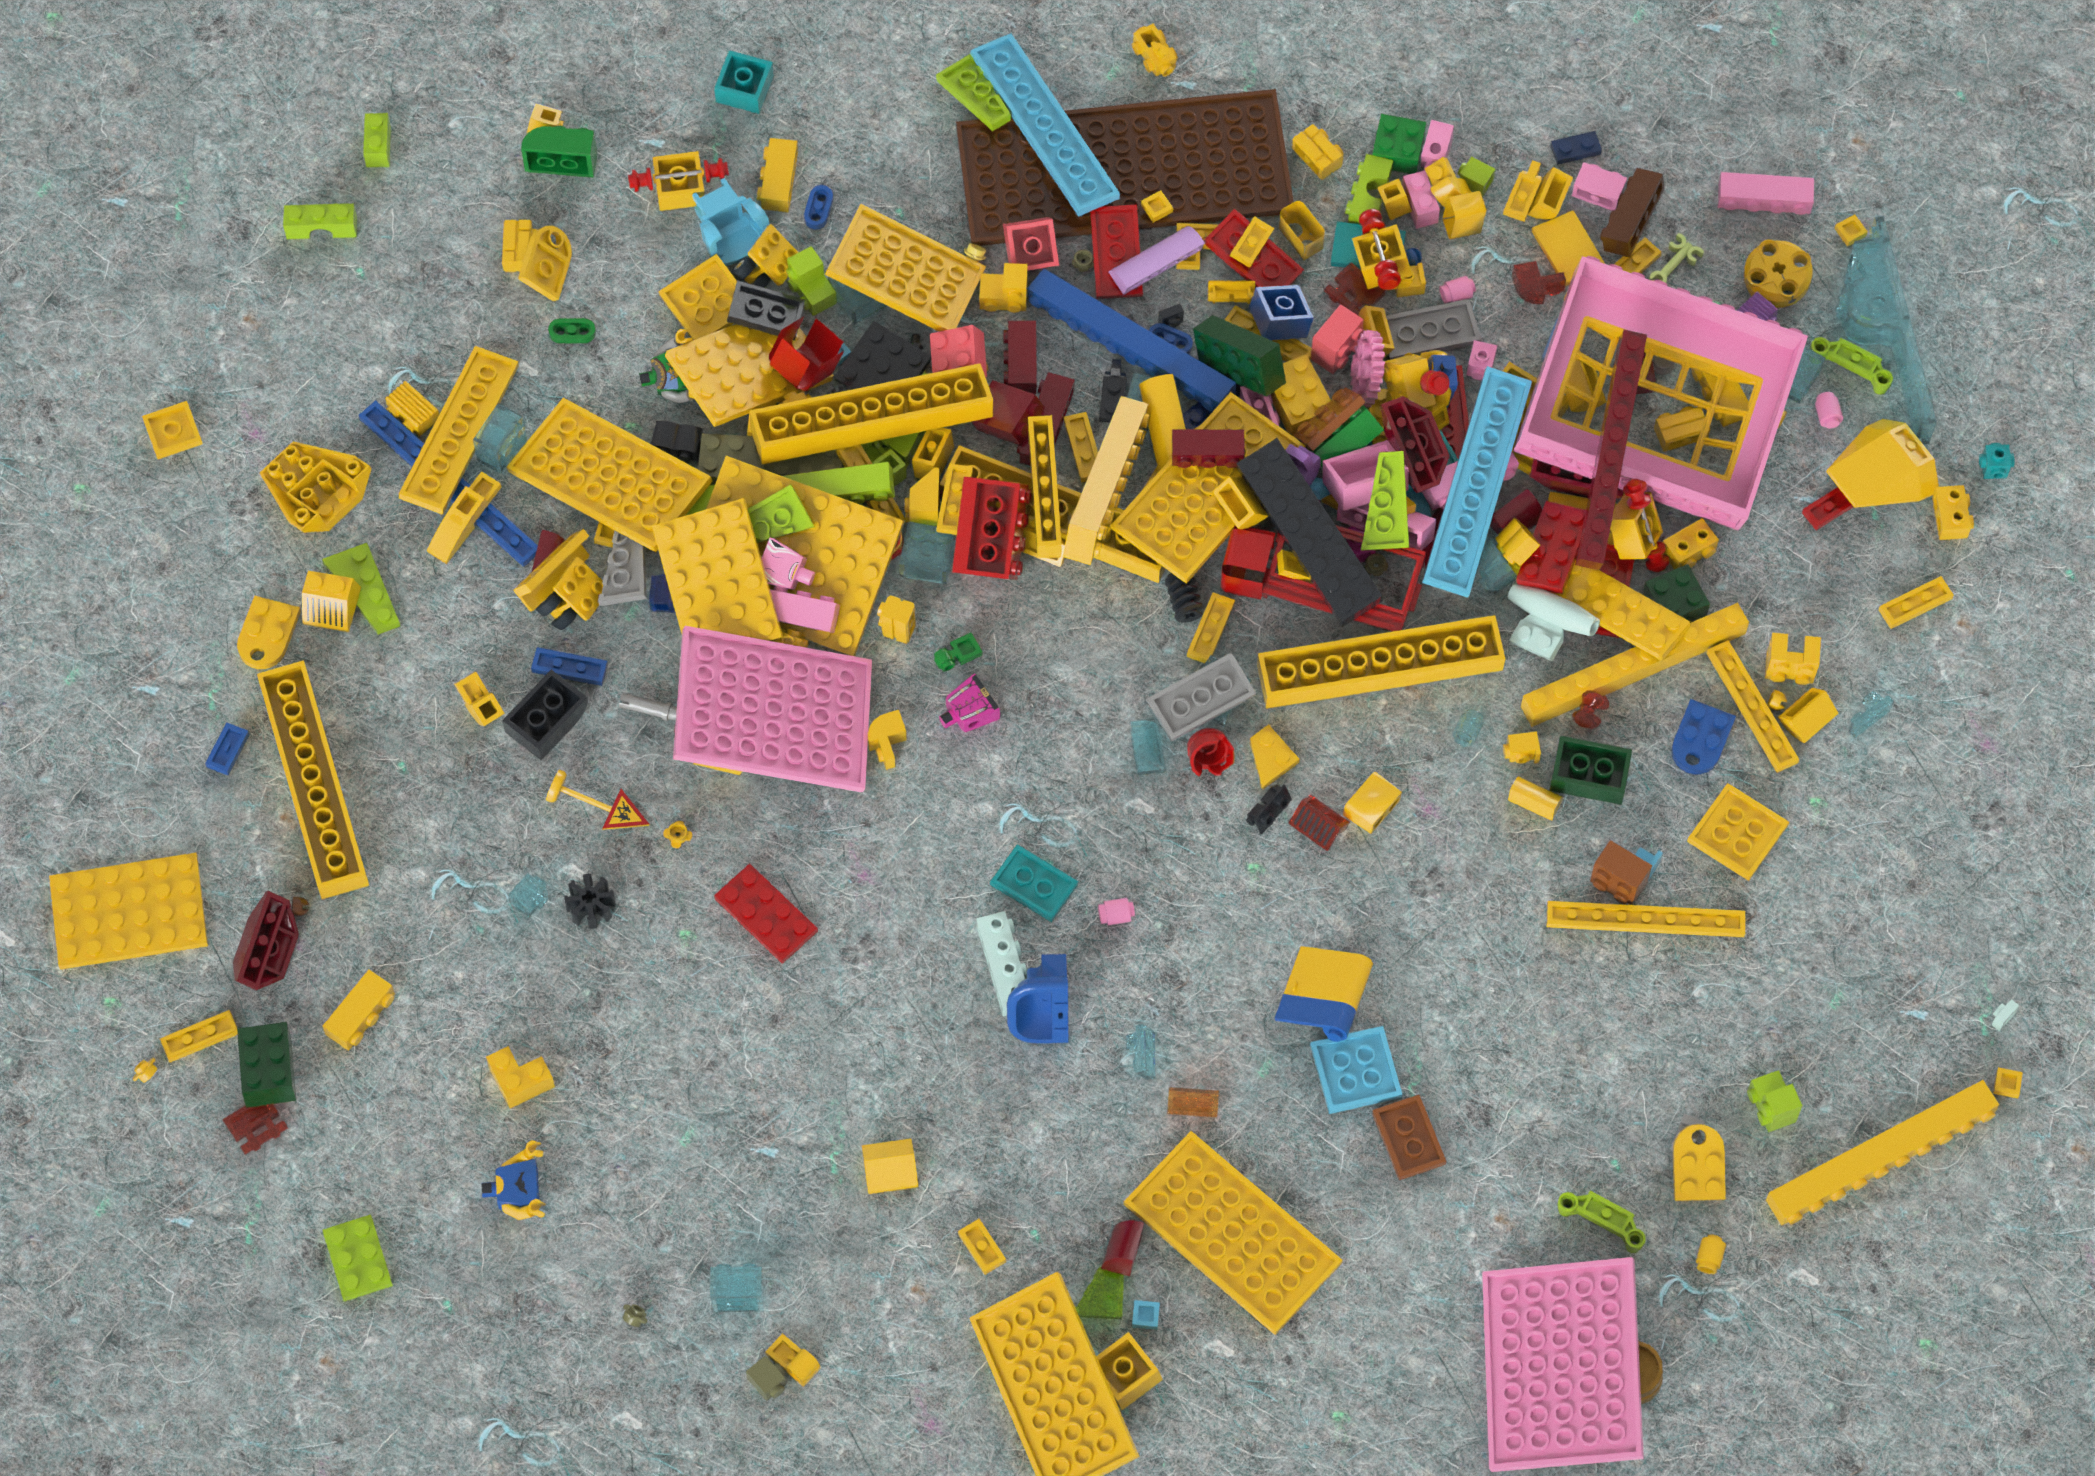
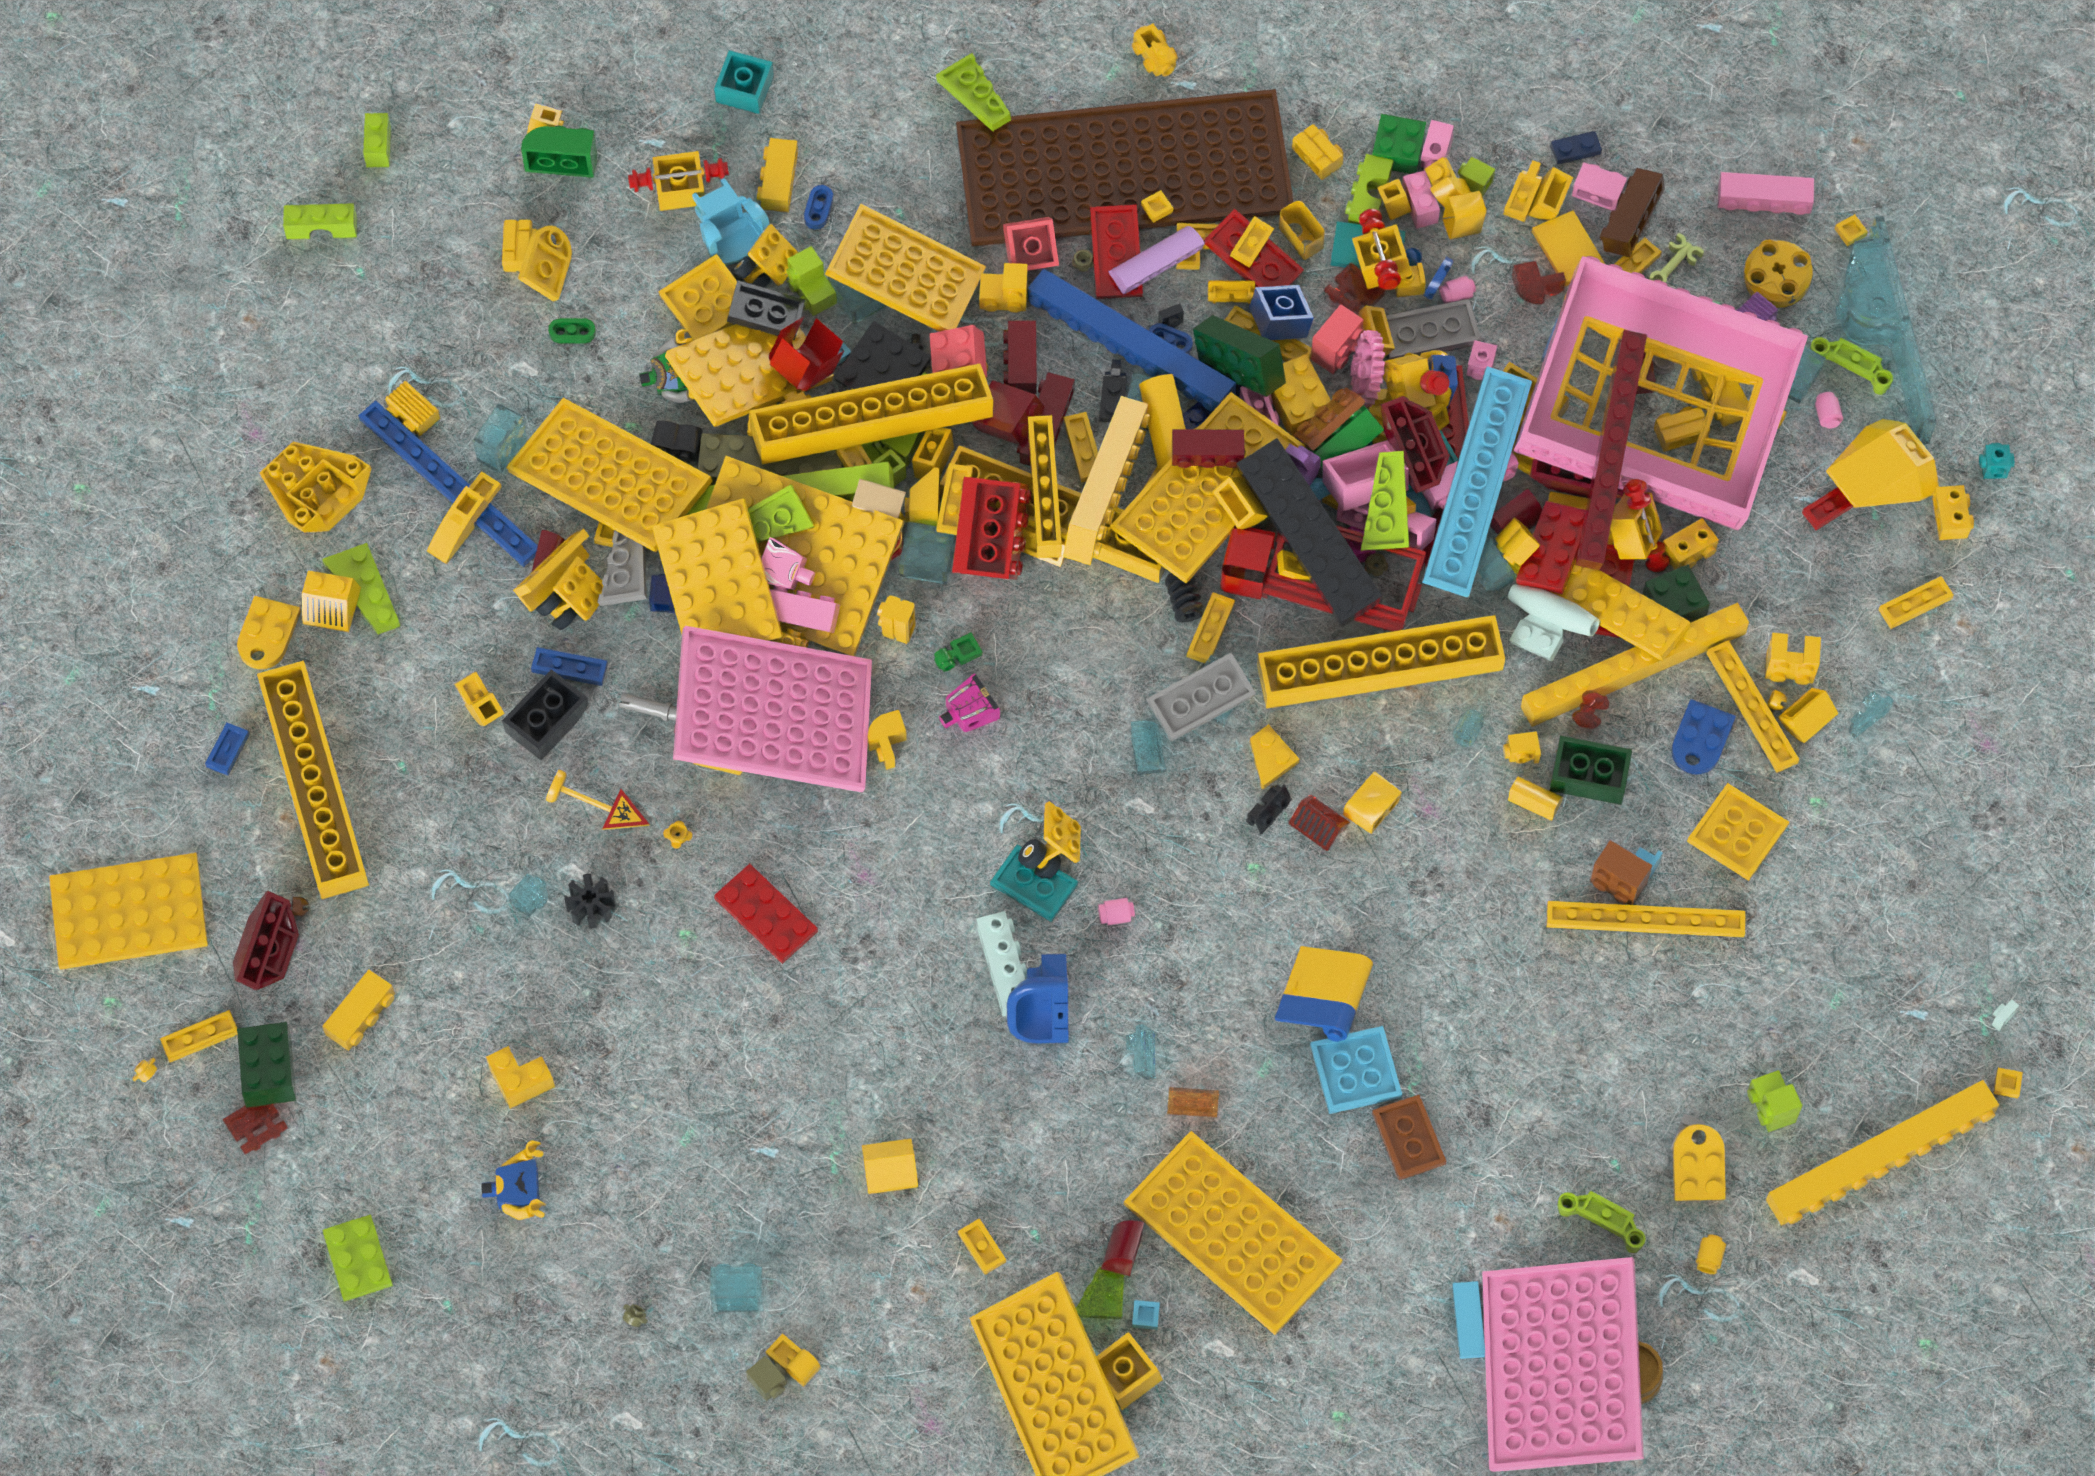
yellow plate [142,401,203,459] -> none
yellow plate [399,346,519,514] -> none
light yellow plate [964,243,986,262] -> none
medium azure plate [971,33,1120,216] -> none
red helmet [1187,728,1235,776] -> none
yellow brick [1565,359,1606,412] -> none
none -> tan slope [852,479,906,519]
none -> yellow plate [1018,801,1081,879]
none -> blue tile [1423,256,1454,300]
none -> medium azure tile [1452,1281,1485,1359]

